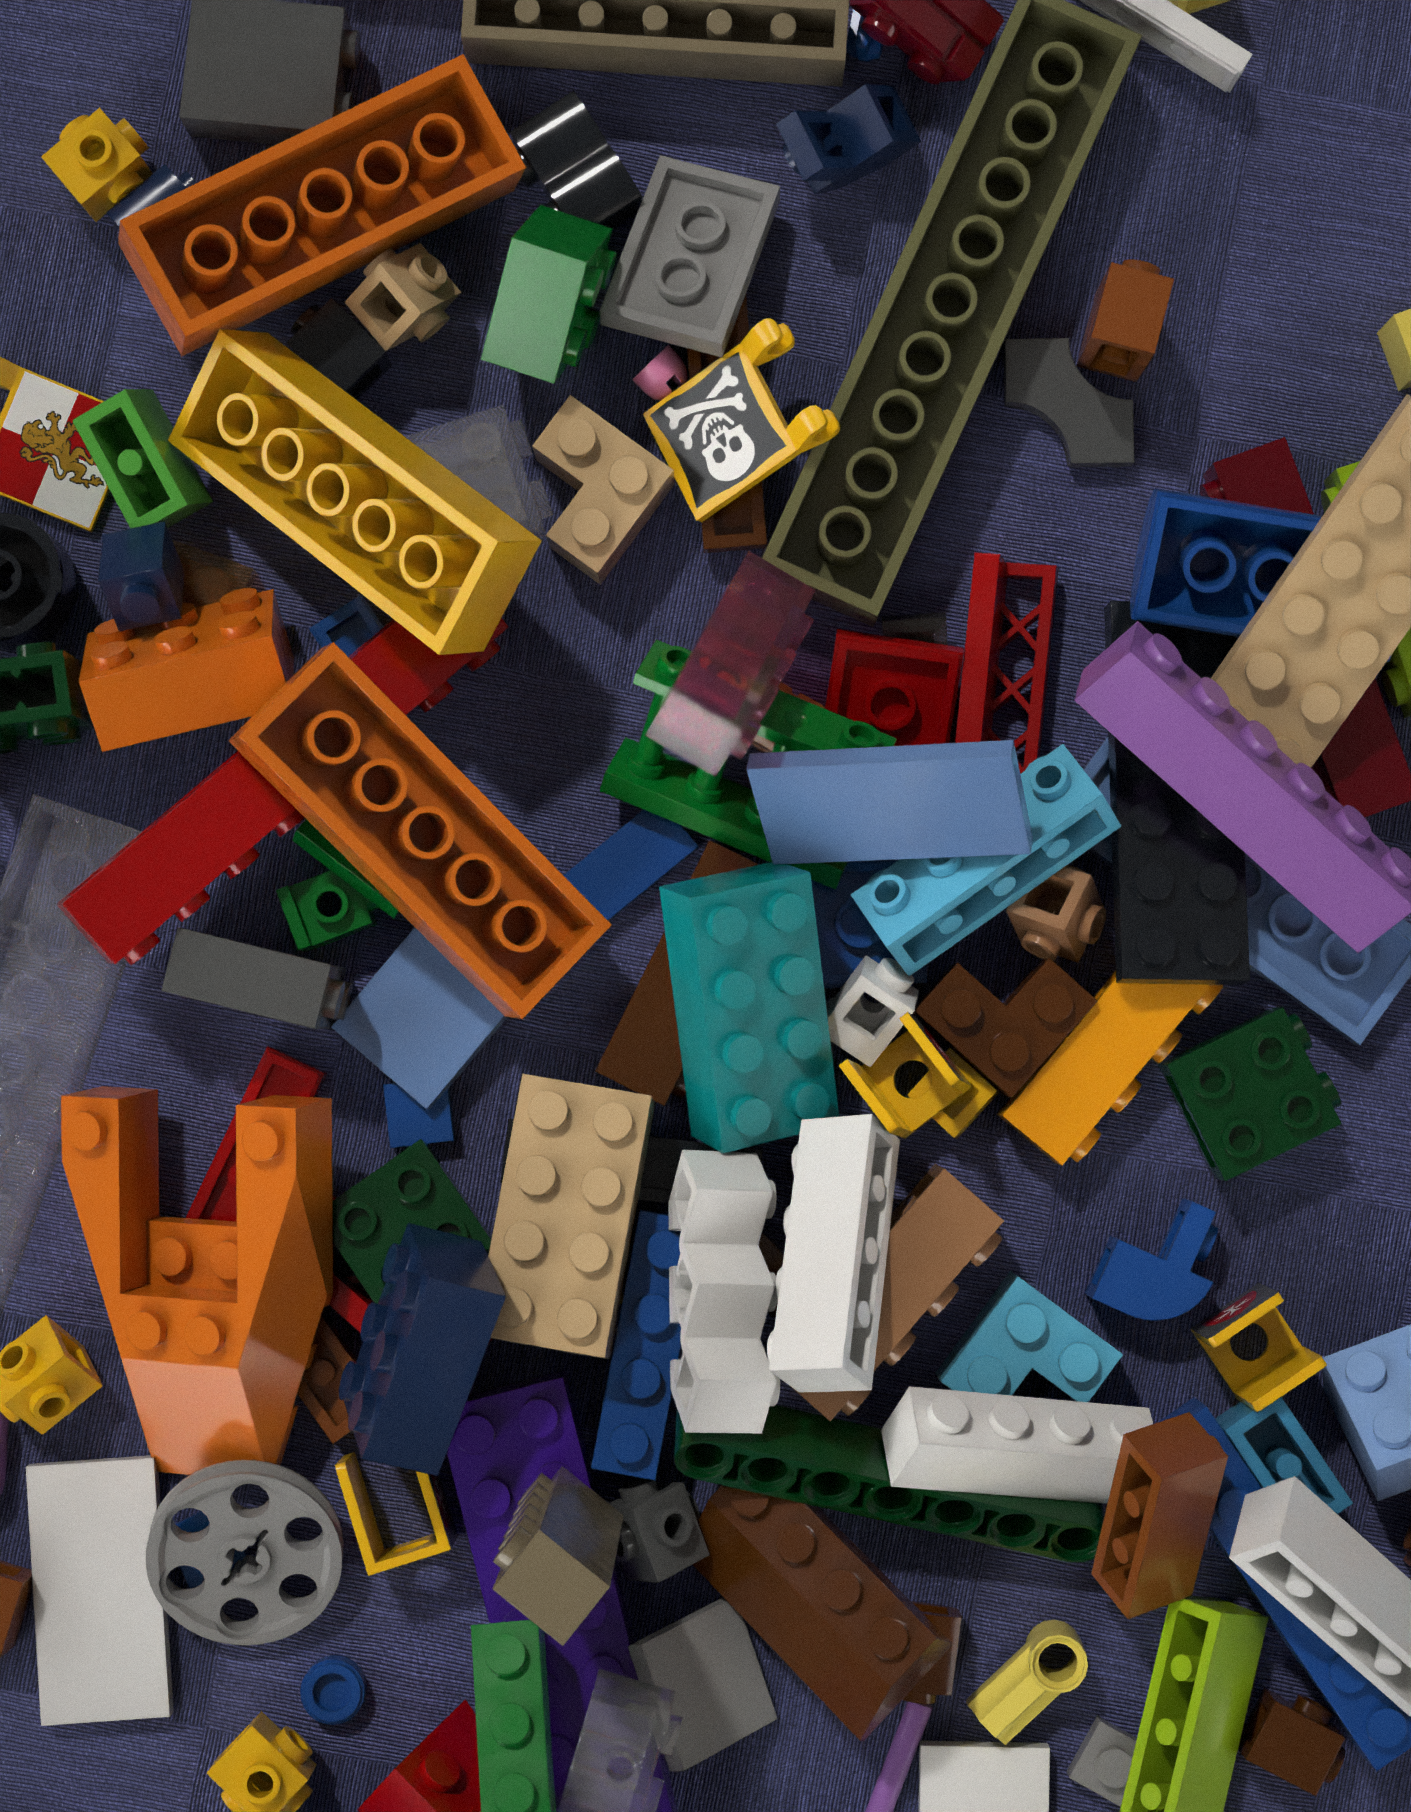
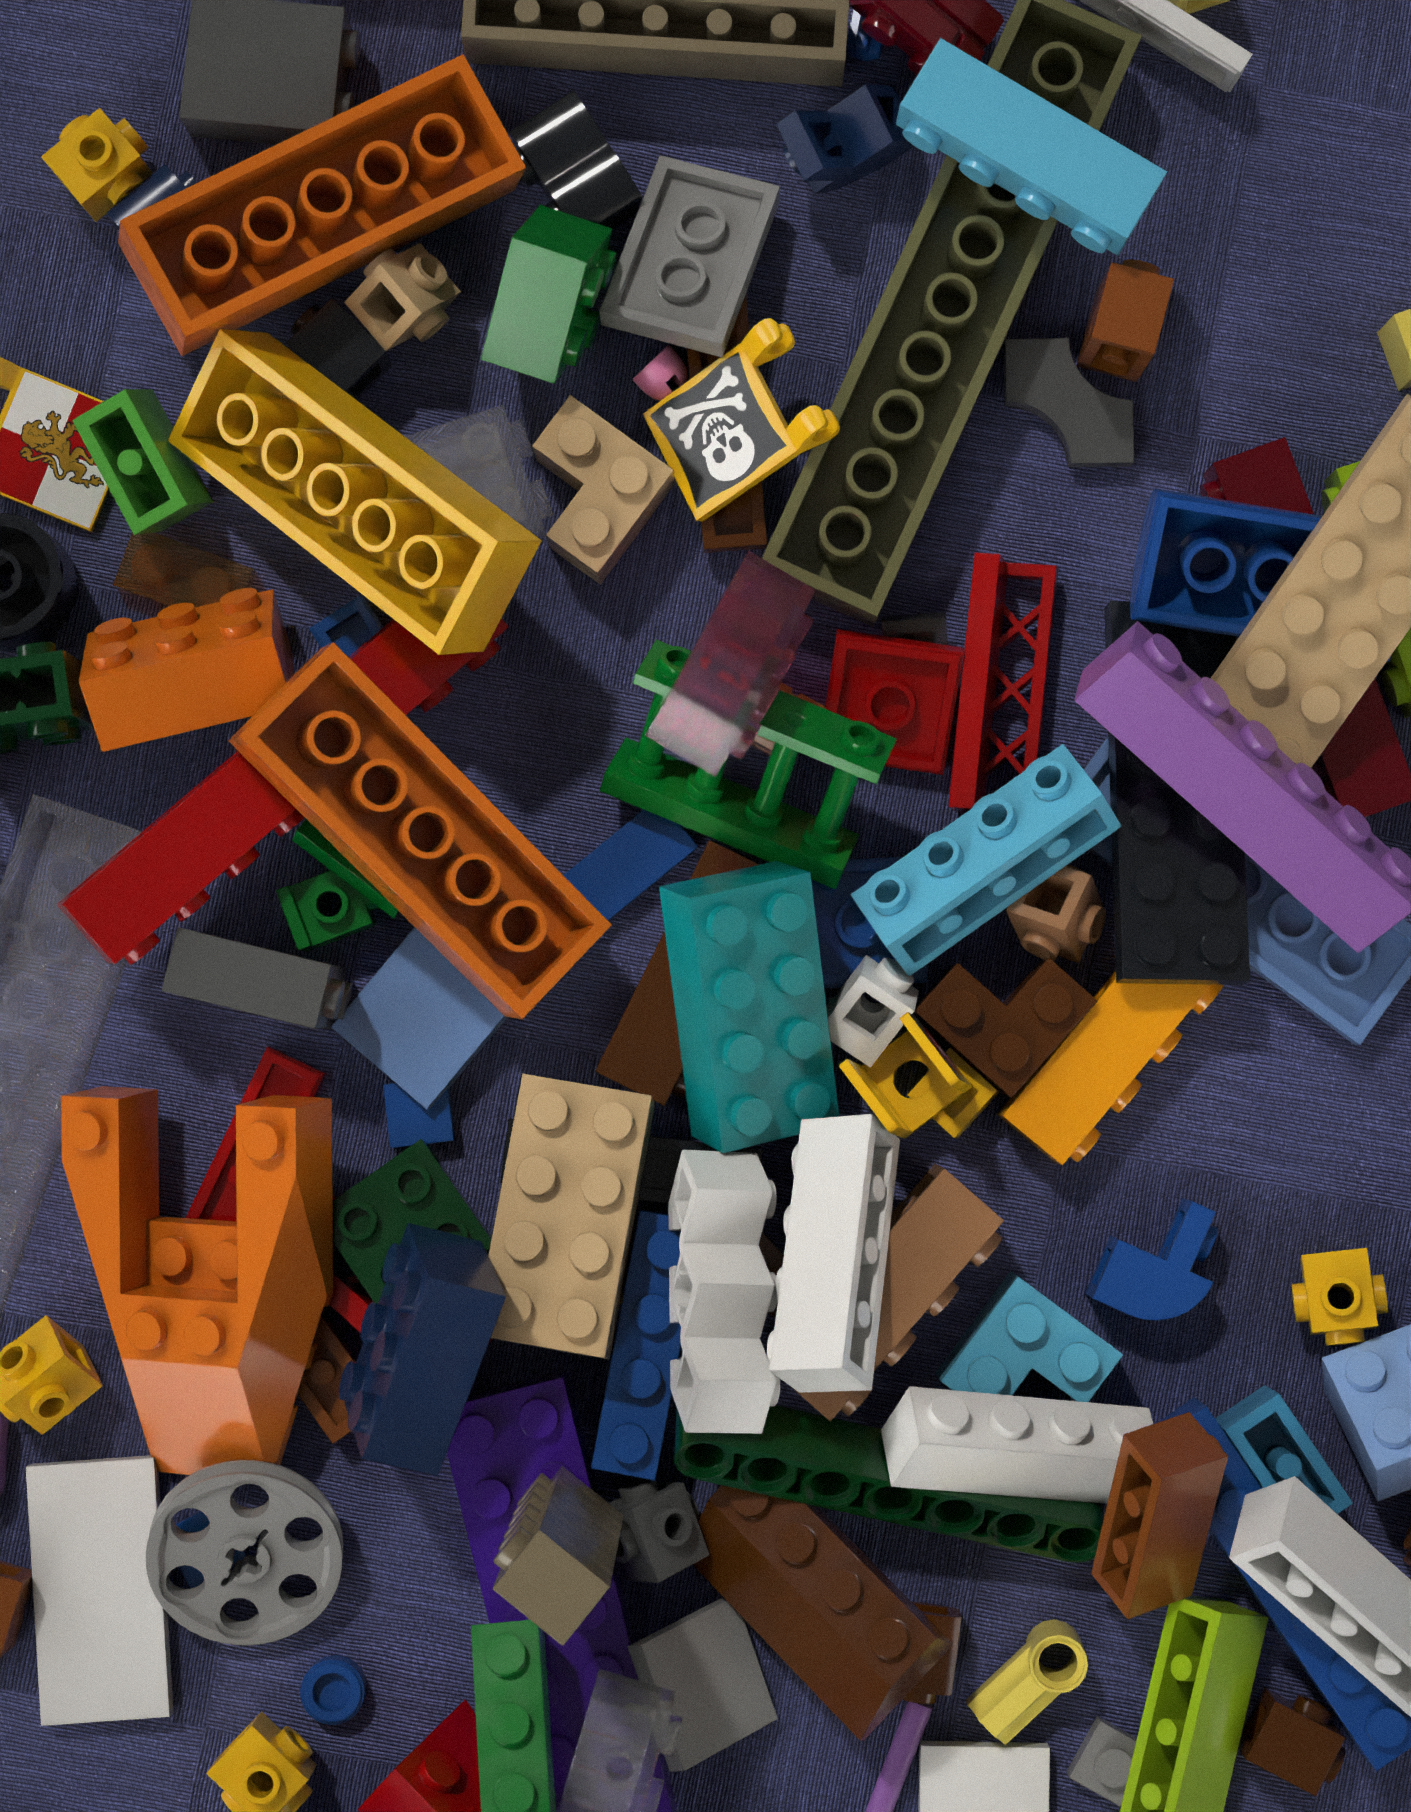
dark blue brick [98,521,185,632] -> none
yellow piece [335,1452,458,1576] -> none
medium blue tile [746,740,1033,865] -> none
dark green brick [1158,1007,1342,1181] -> none
yellow piece [1190,1283,1327,1412] -> none
none -> medium azure brick [896,38,1167,256]
none -> yellow brick [1291,1248,1388,1346]

